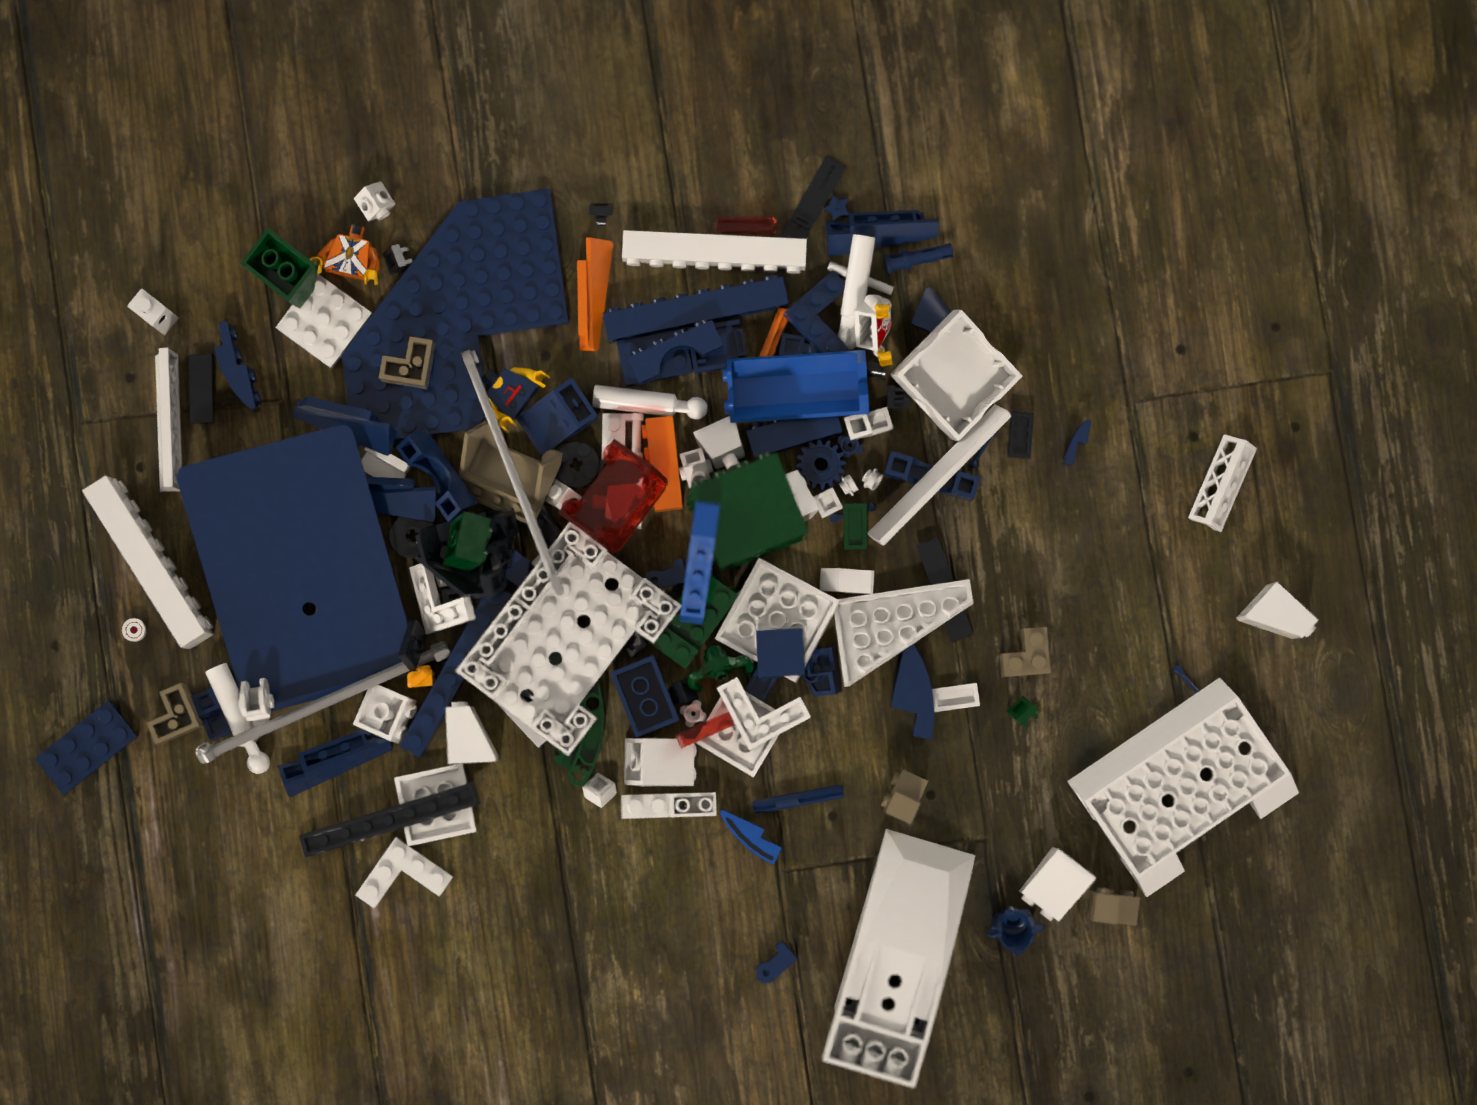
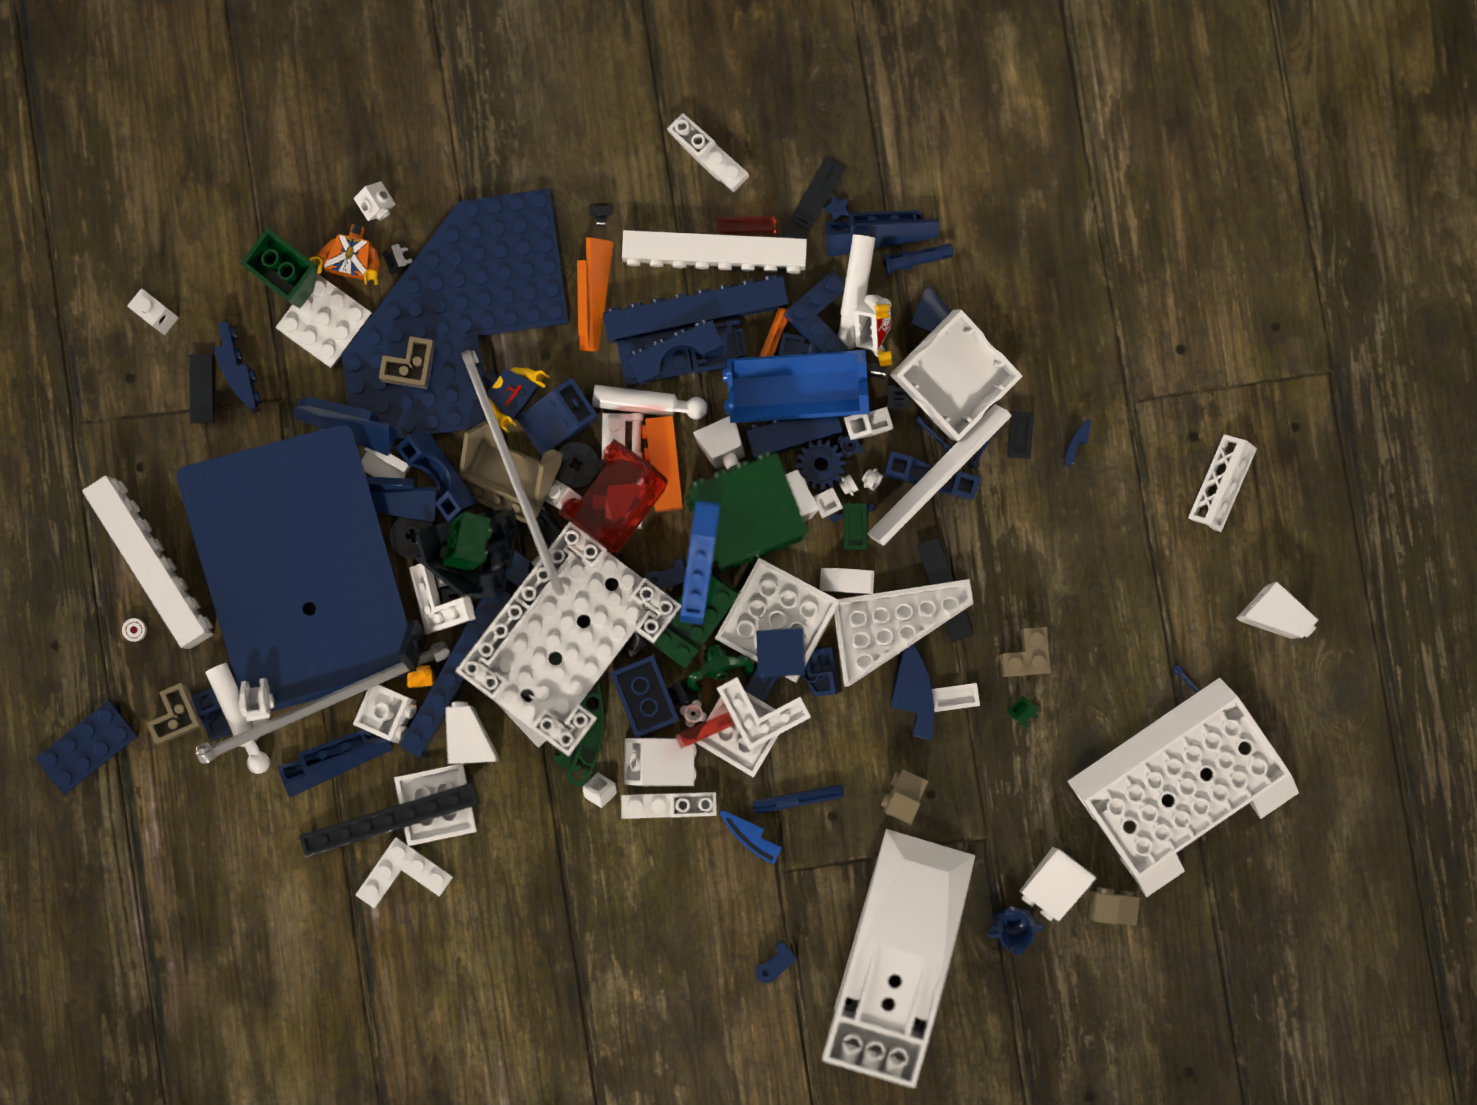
white arch [155,348,182,492] -> none
white brick [679,448,713,488] -> none
white bar [827,261,894,295] -> none
none -> white slope [667,113,749,192]
none -> dark blue hinge [915,416,952,452]

